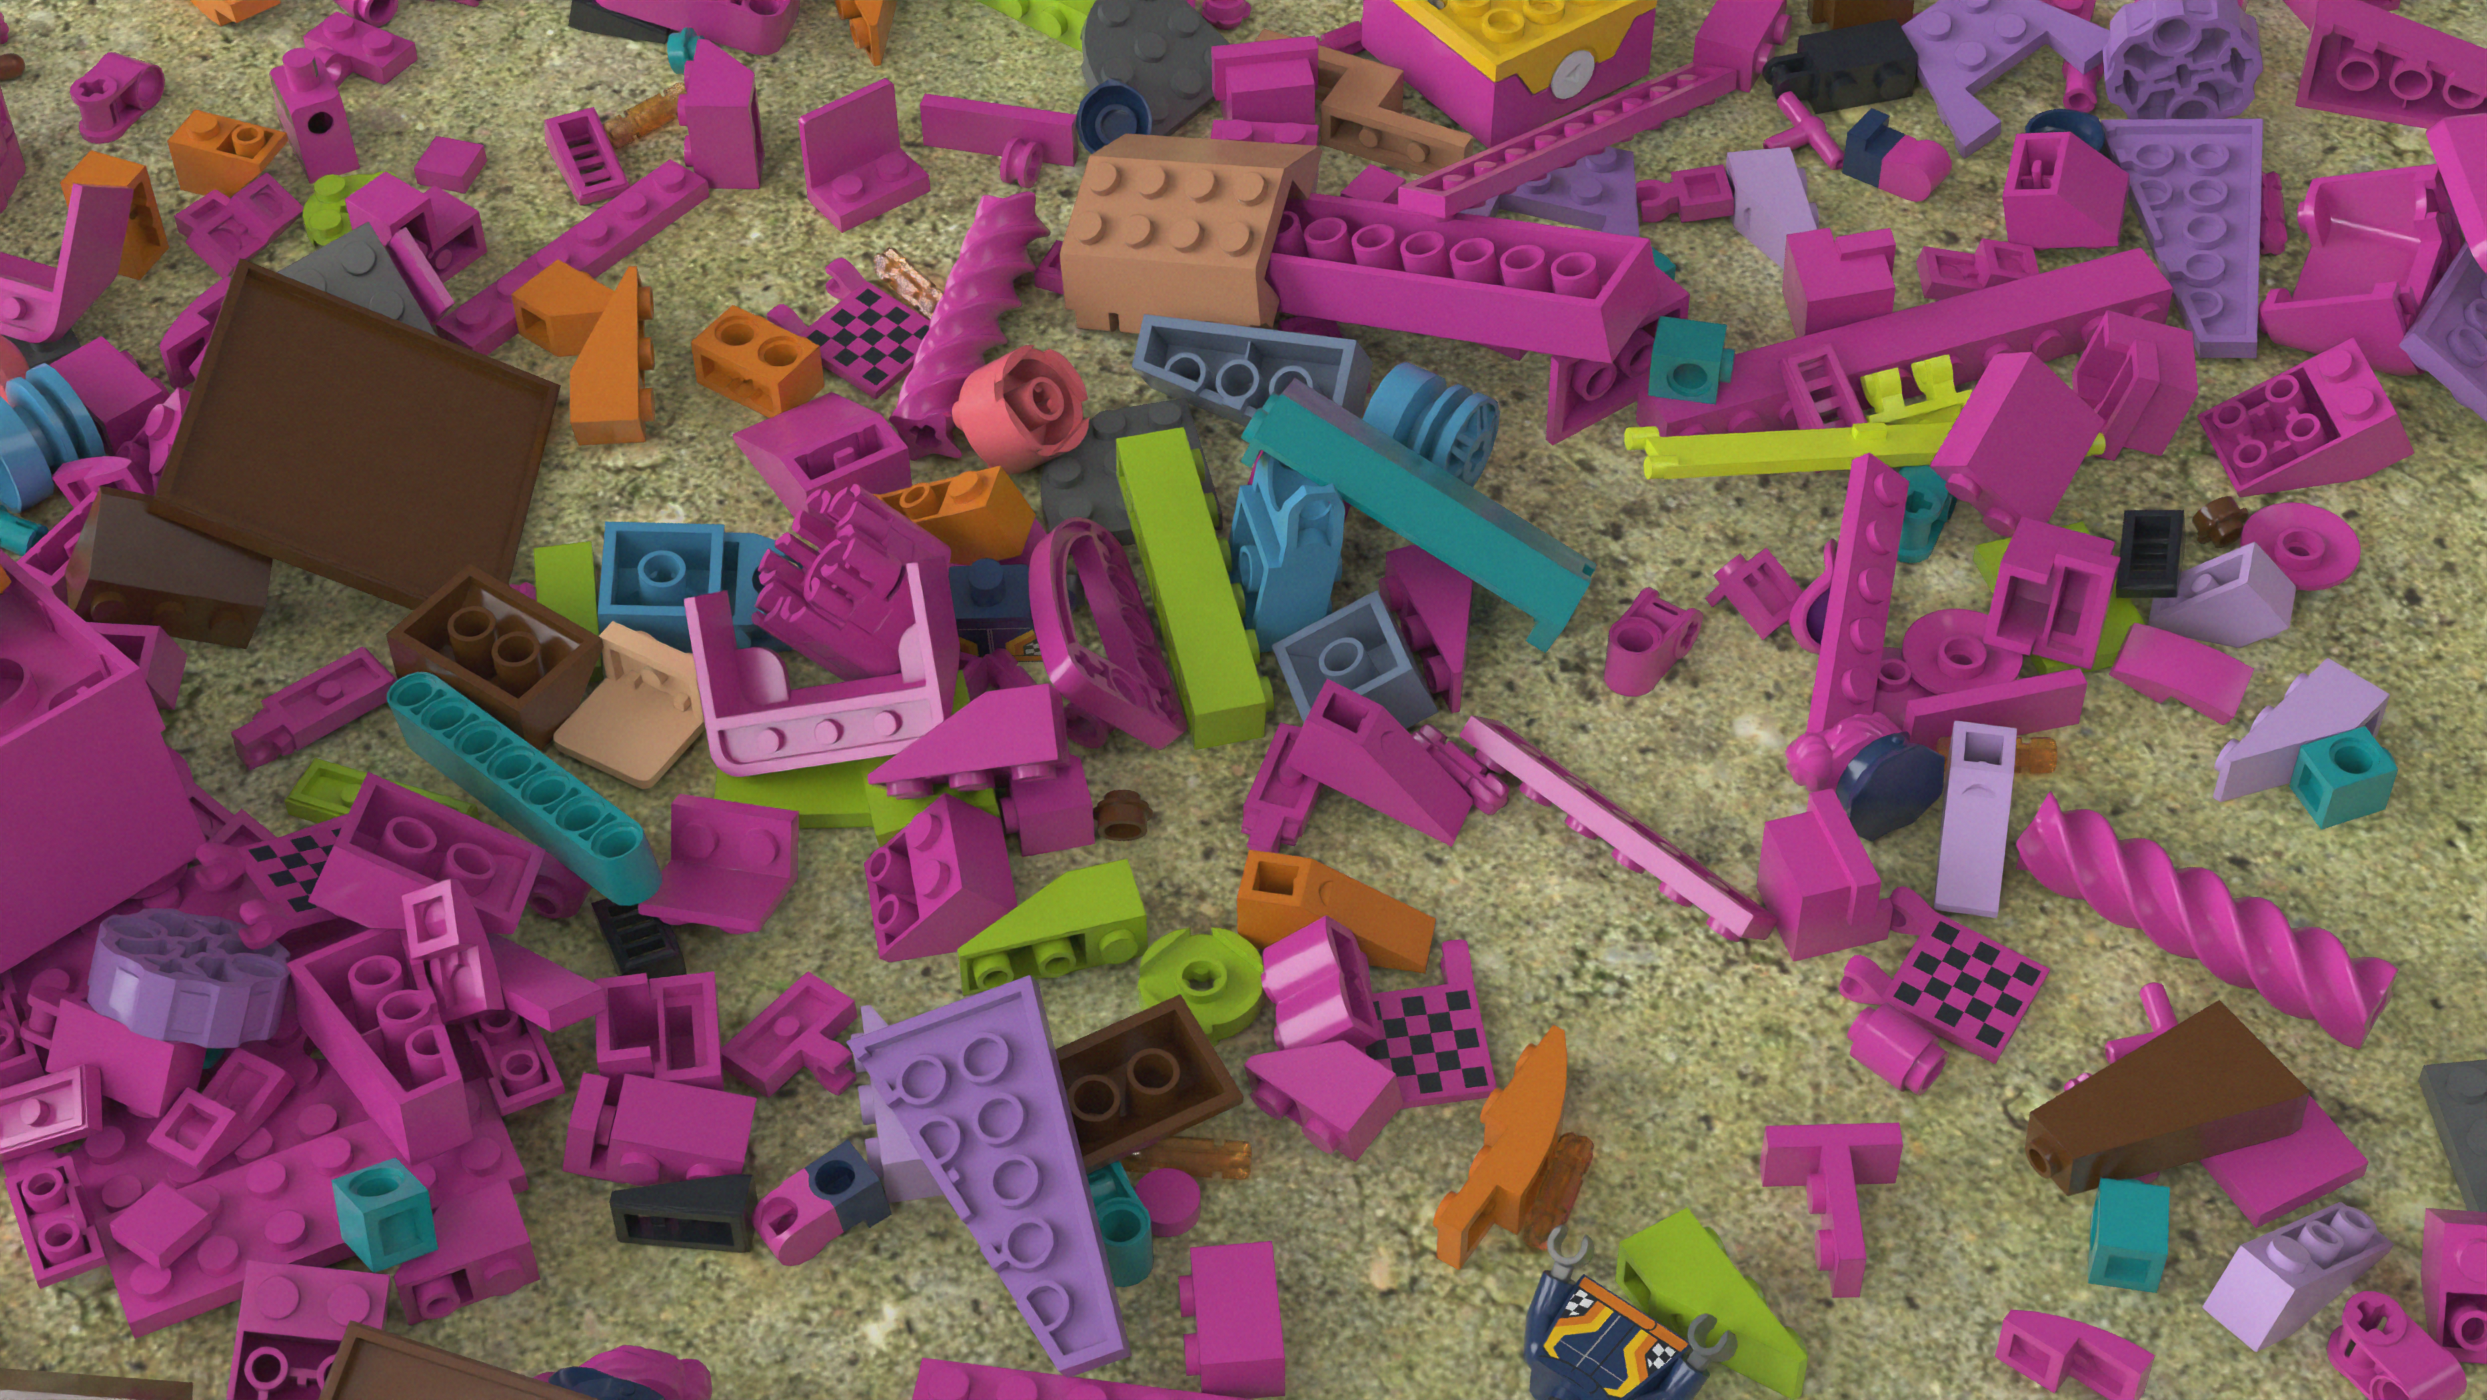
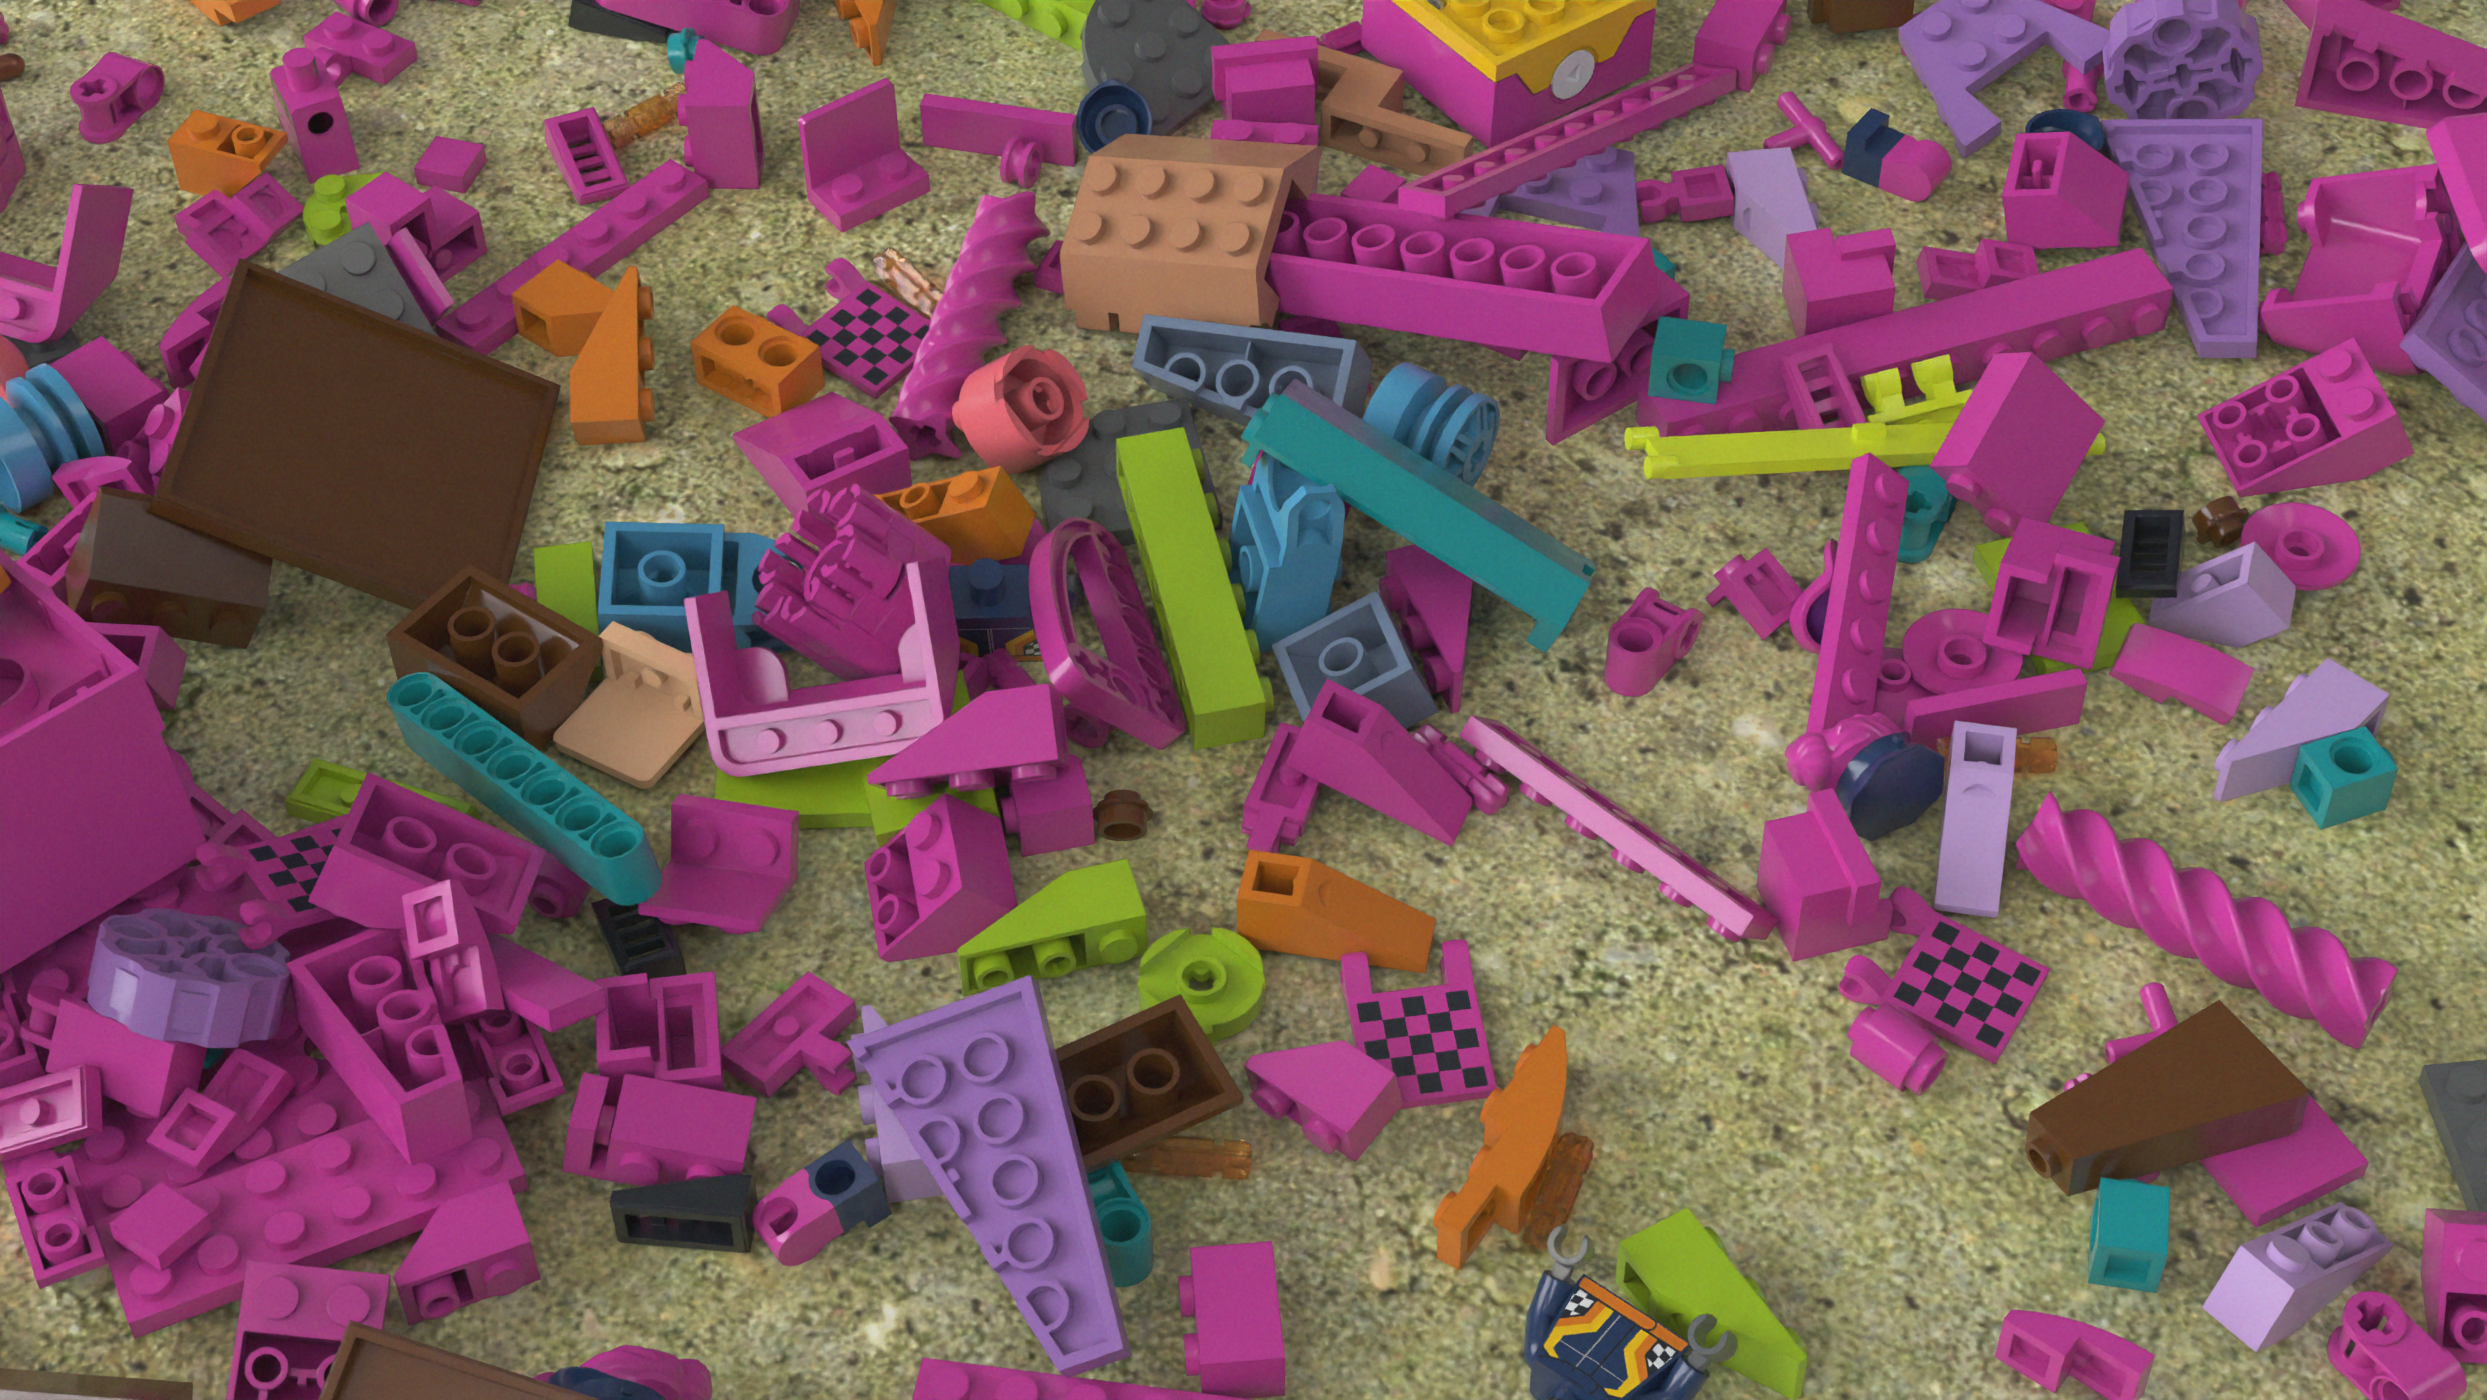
orange brick [60,150,169,281] -> none
dark pink hinge [231,647,397,770] -> none
teal brick [331,1157,438,1273] -> none
dark pink tile [1134,1168,1201,1237] -> none
dark pink brick [1261,915,1379,1051] -> none
dark pink bracket [1759,1122,1903,1298] -> none
black brick [1762,18,1918,114] -> none
dark pink plate [2072,310,2198,461] -> none

